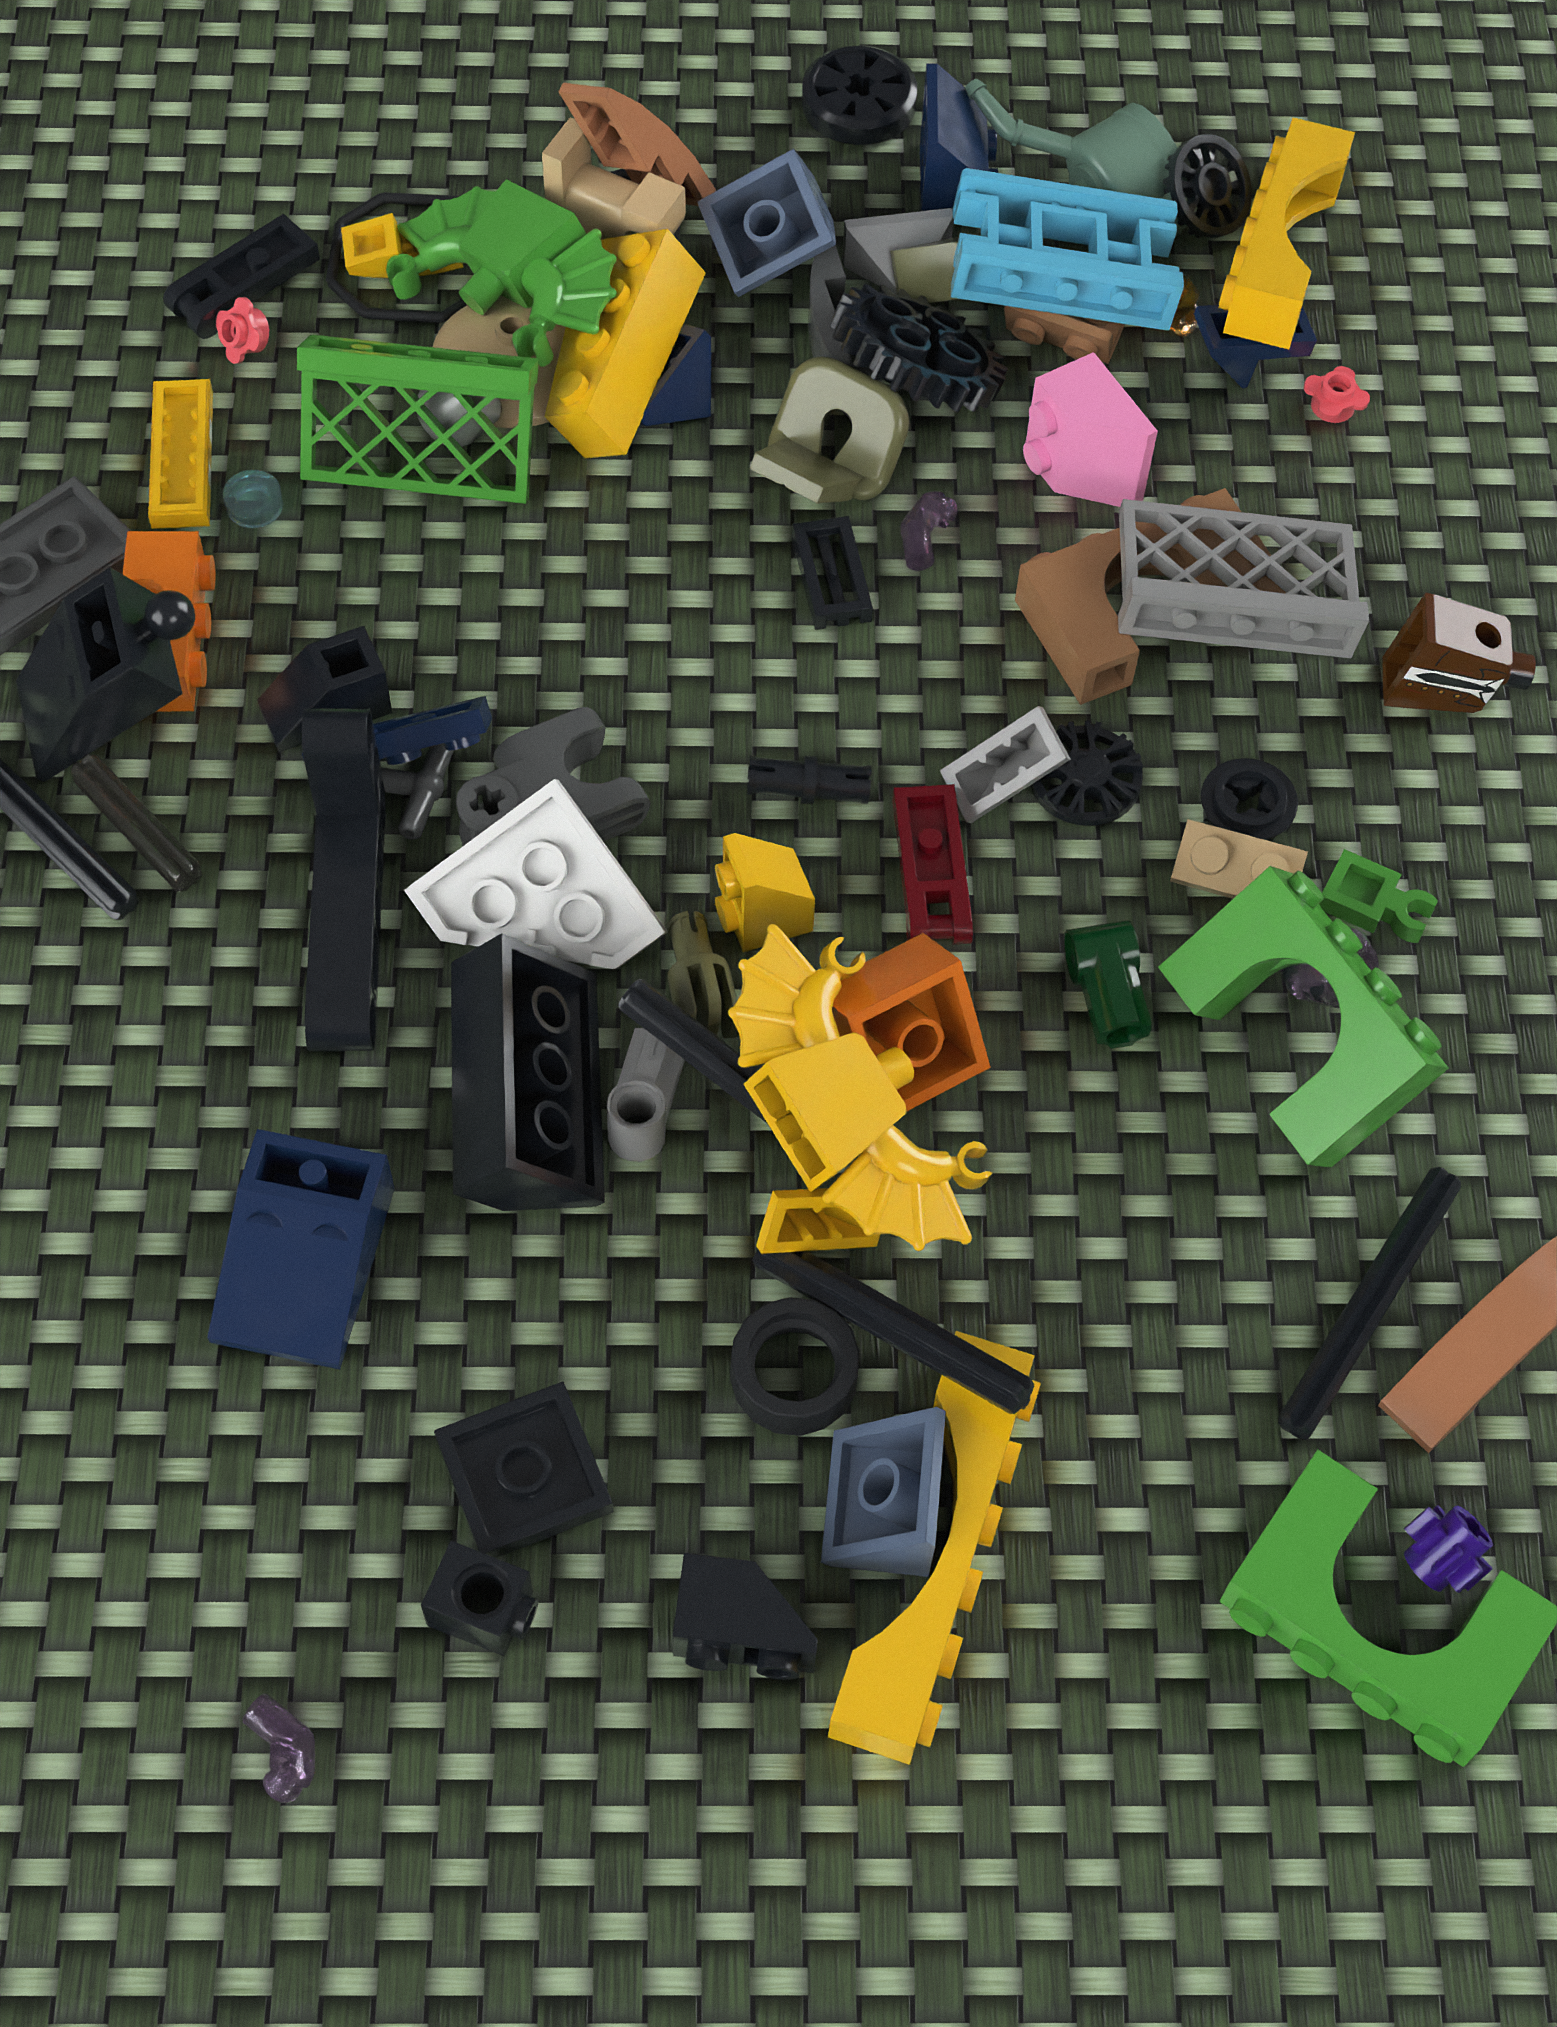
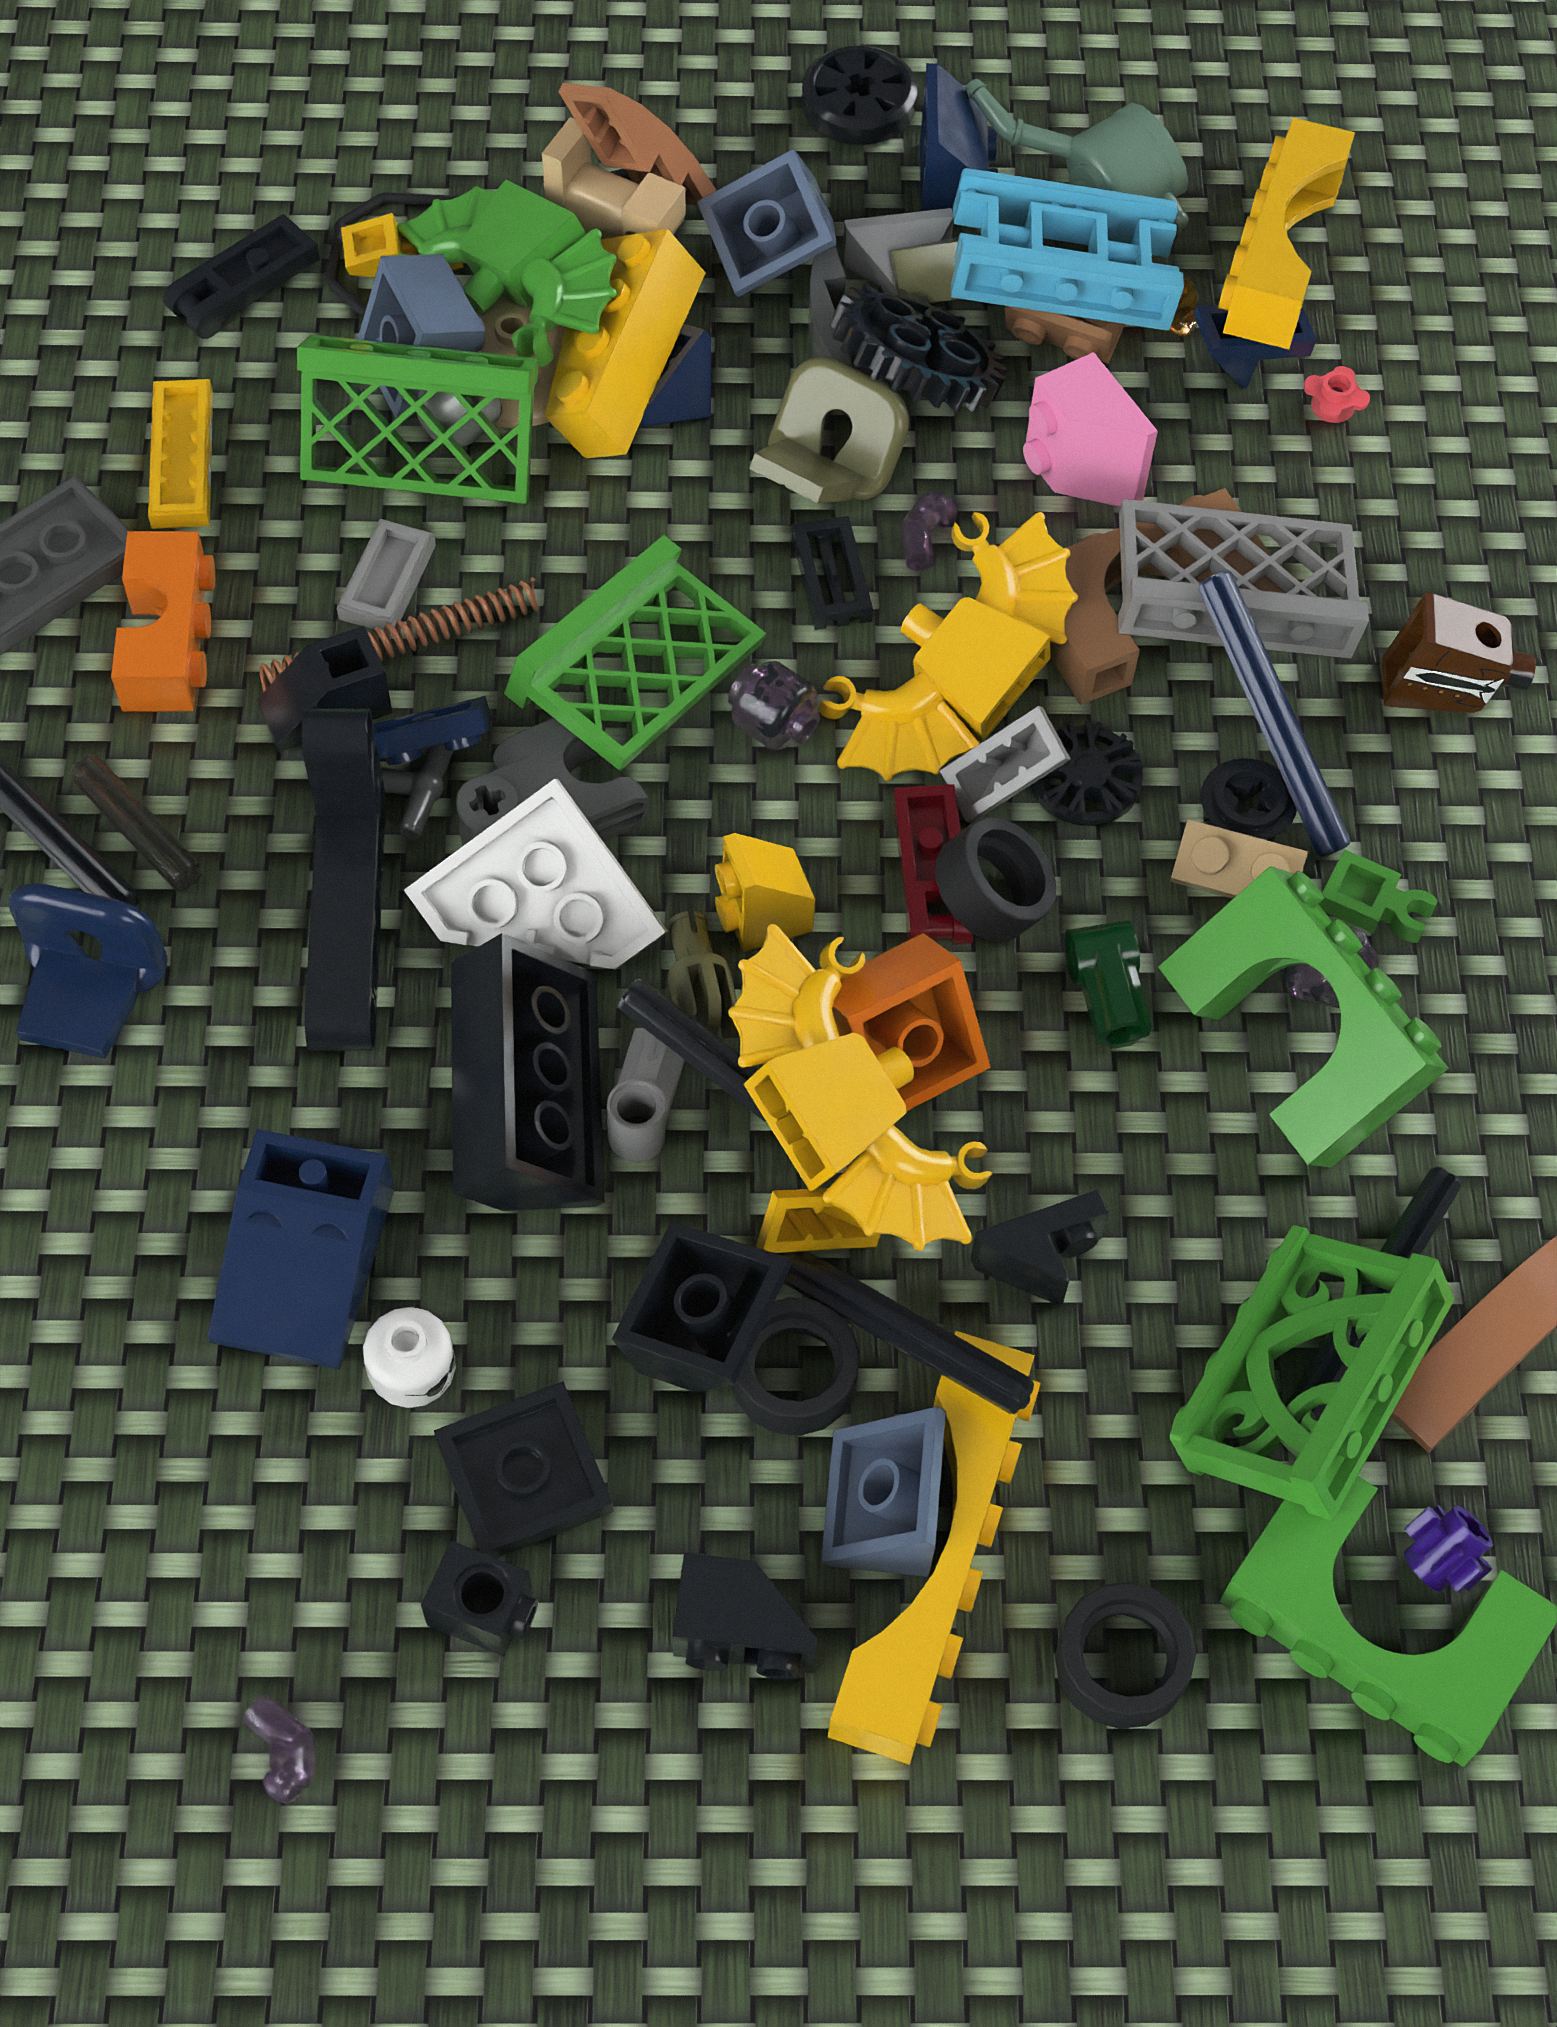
black slope [16,567,195,782] -> none
coral plate [216,297,269,364] -> none
clear light blue tile [223,470,283,528] -> none
black pin [747,755,872,805] -> none
black wheel [1163,134,1252,238] -> none
none -> dark blue piece [8,883,168,1059]
none -> nougat piece [259,577,539,692]
none -> light grey tile [337,519,436,634]
none -> sand blue slope [358,254,485,419]
none -> white head [363,1307,456,1408]
none -> bright green fence [504,535,767,771]
none -> black slope [612,1221,792,1393]
none -> clear purple head [728,661,820,751]
none -> yellow torso [818,512,1078,781]
none -> black tyre [935,817,1056,942]
none -> black slope [970,1190,1109,1305]
none -> black tyre [1055,1582,1196,1729]
none -> bright green fence [1170,1225,1455,1521]
none -> dark blue axle [1199,571,1350,857]

